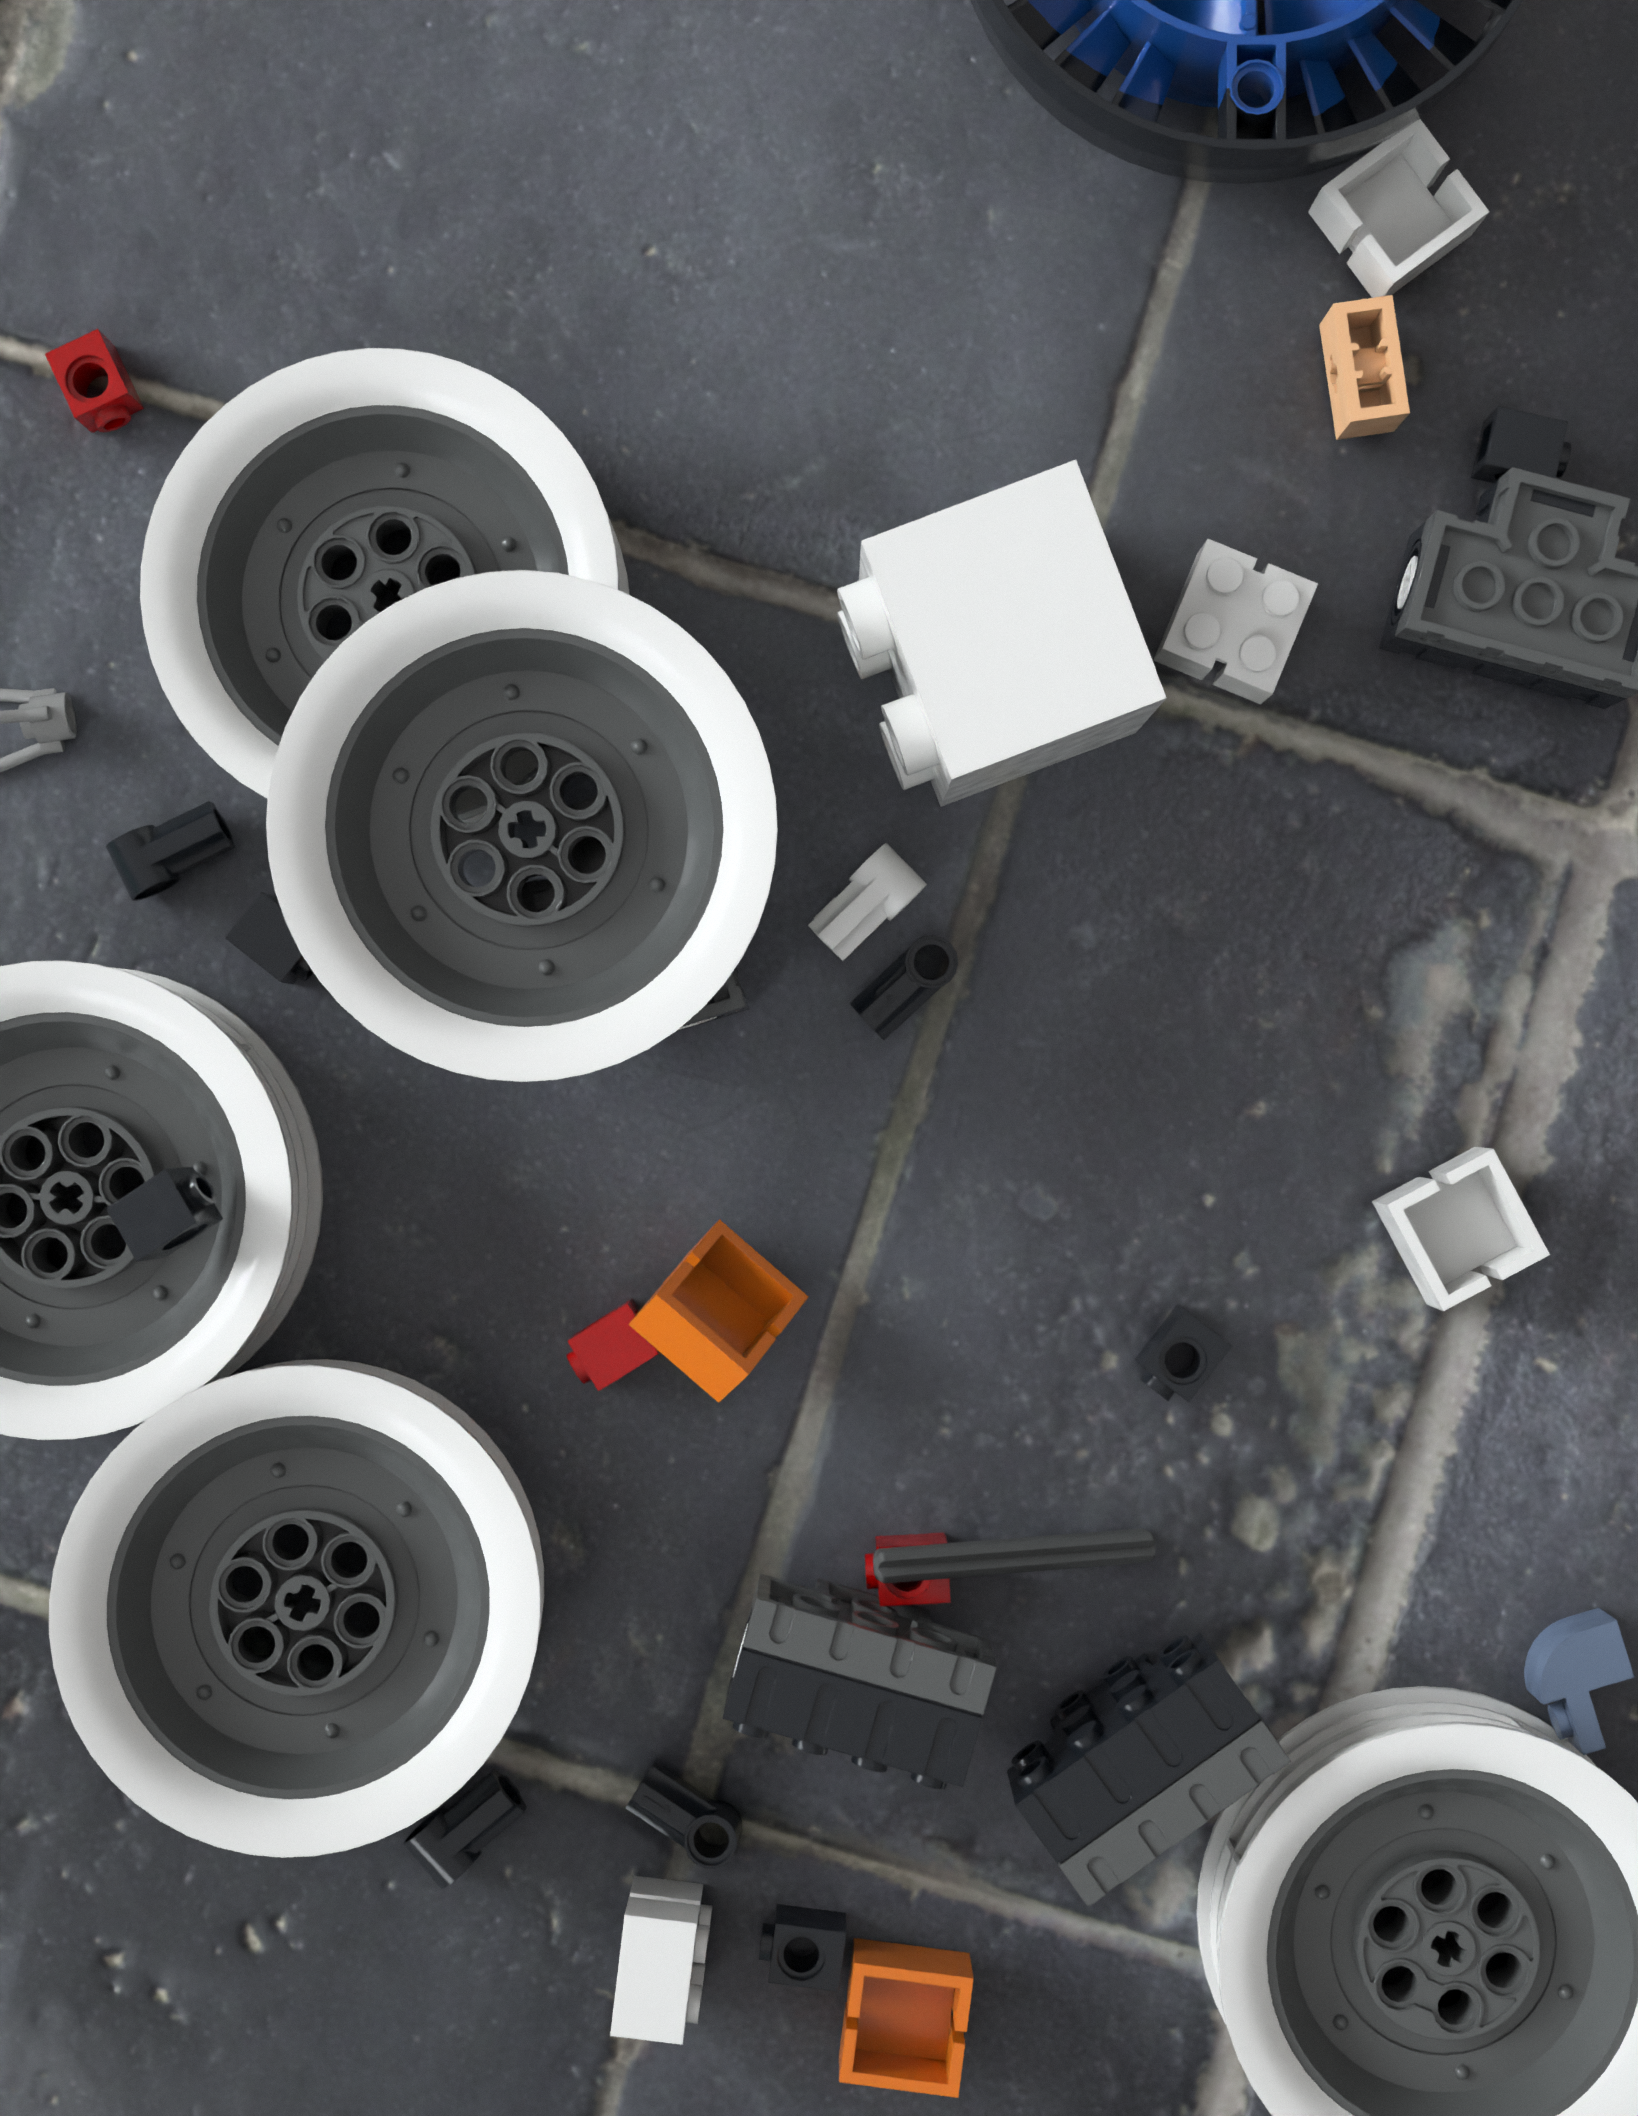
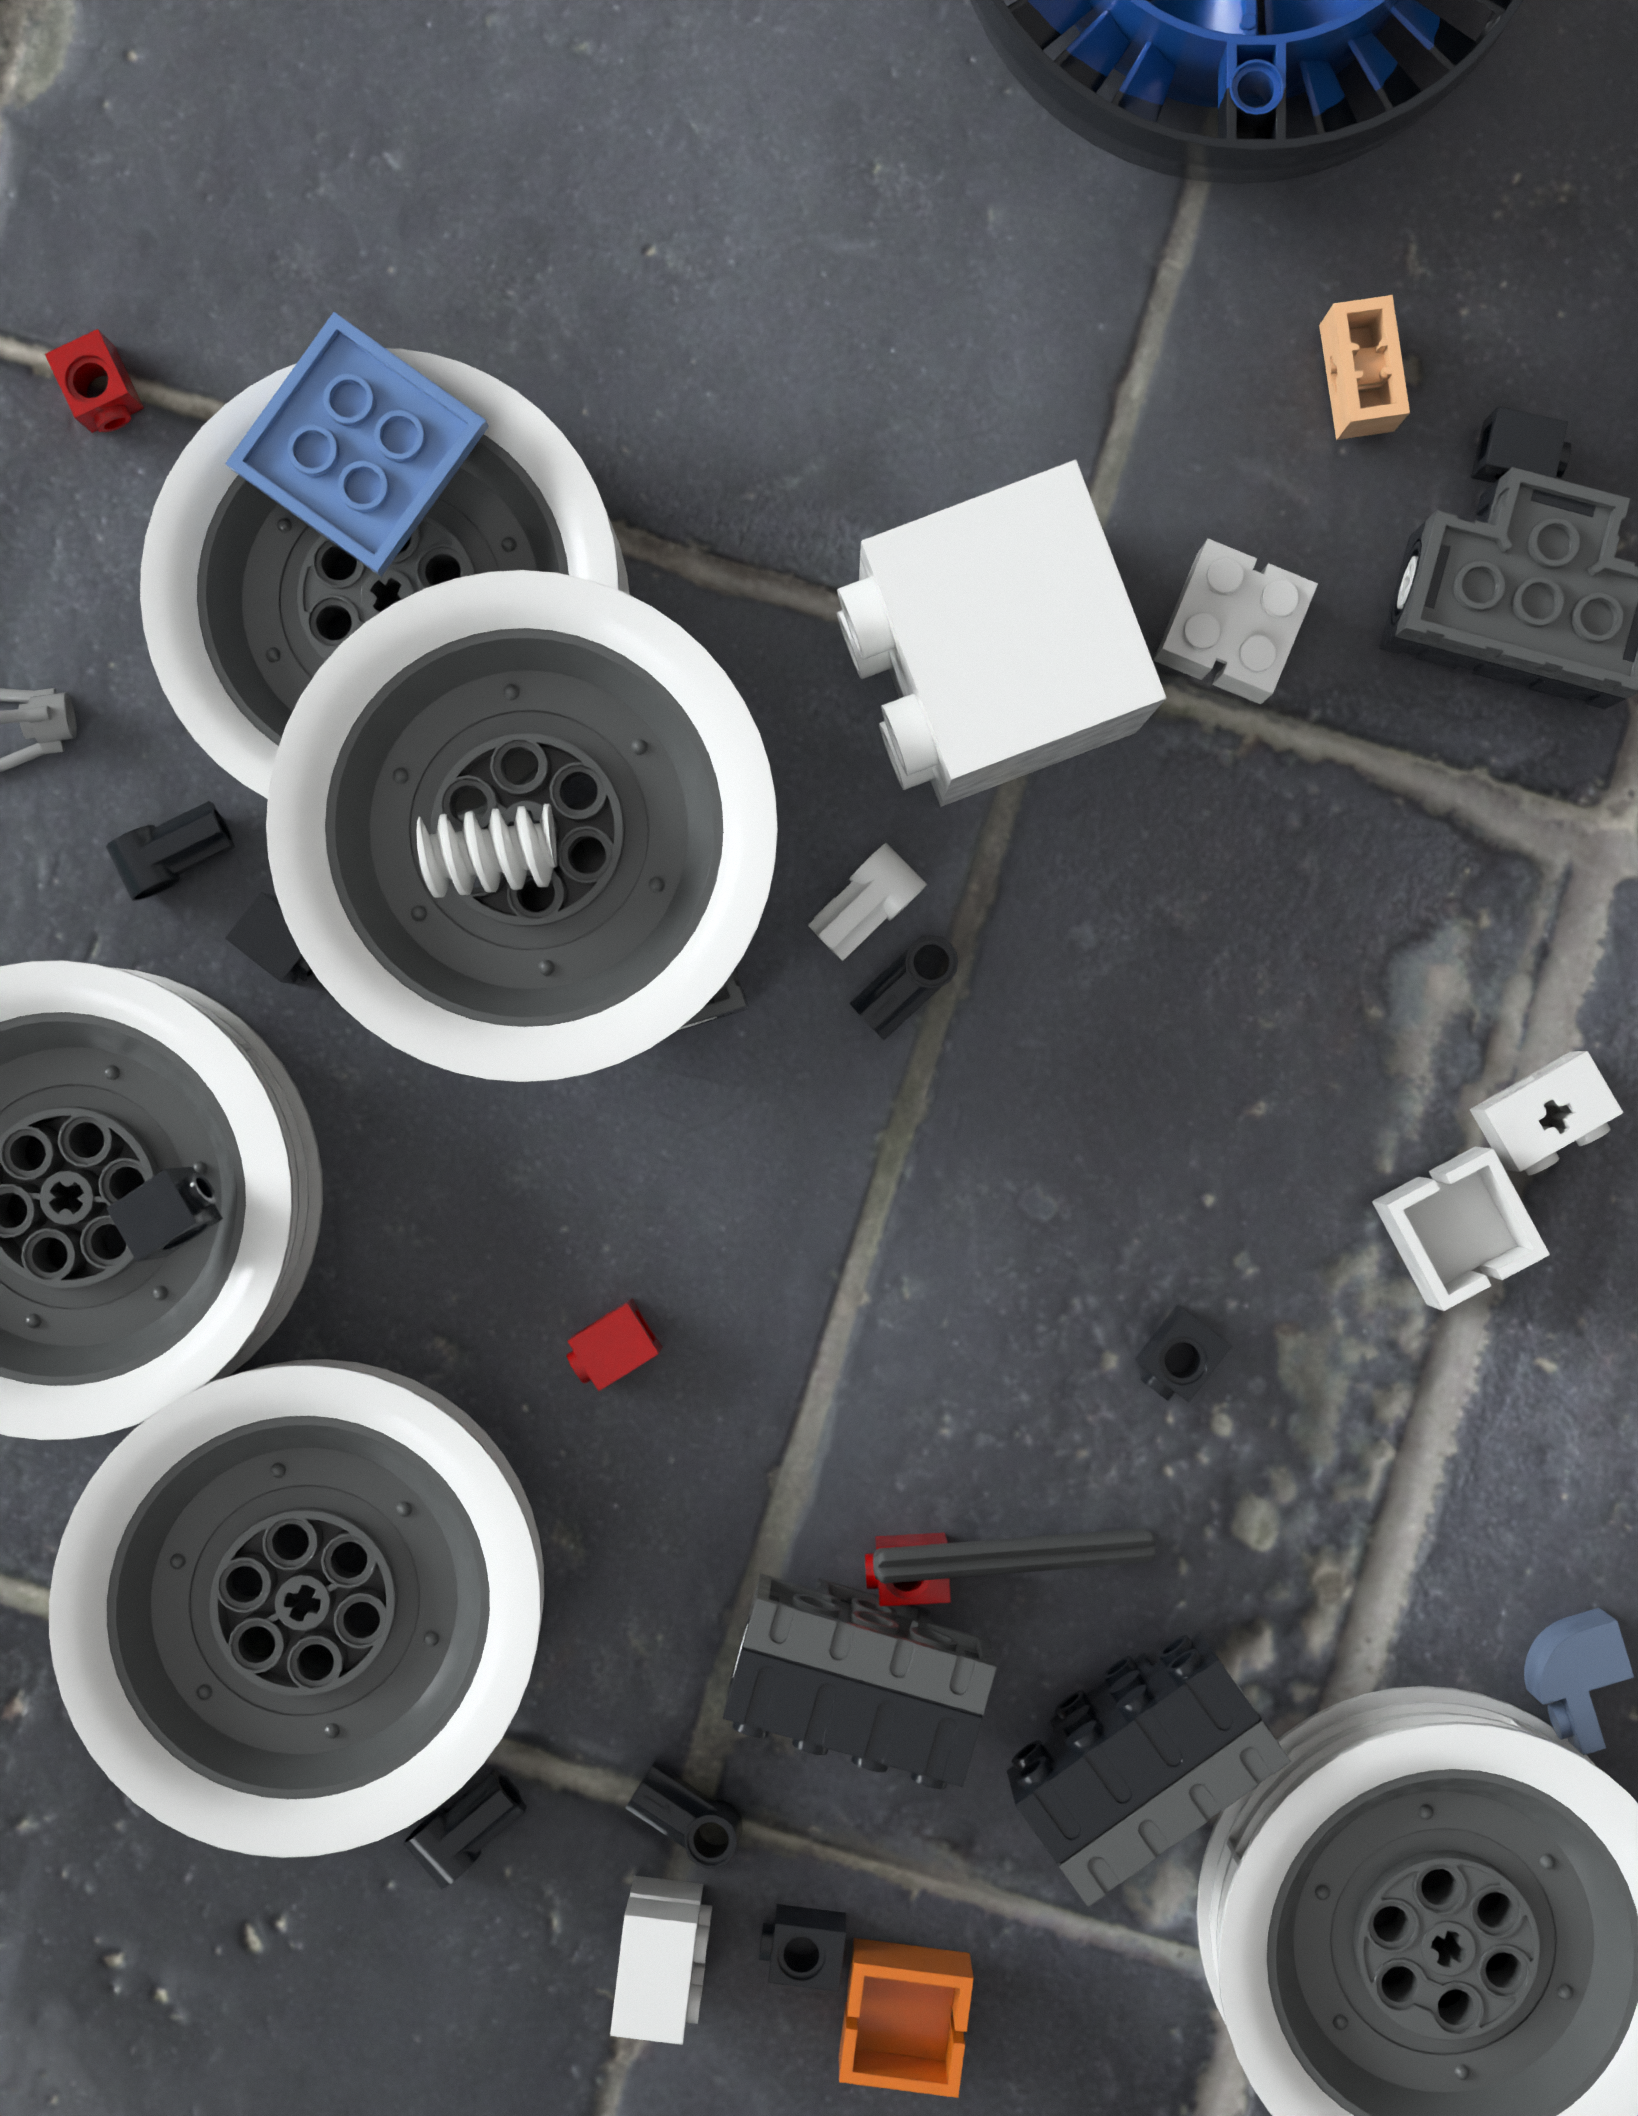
orange piece [628,1219,809,1403] -> none
white piece [1308,119,1489,298] -> none
none -> medium blue plate [225,312,489,577]
none -> white piece [416,803,557,898]
none -> white brick [1469,1051,1623,1175]

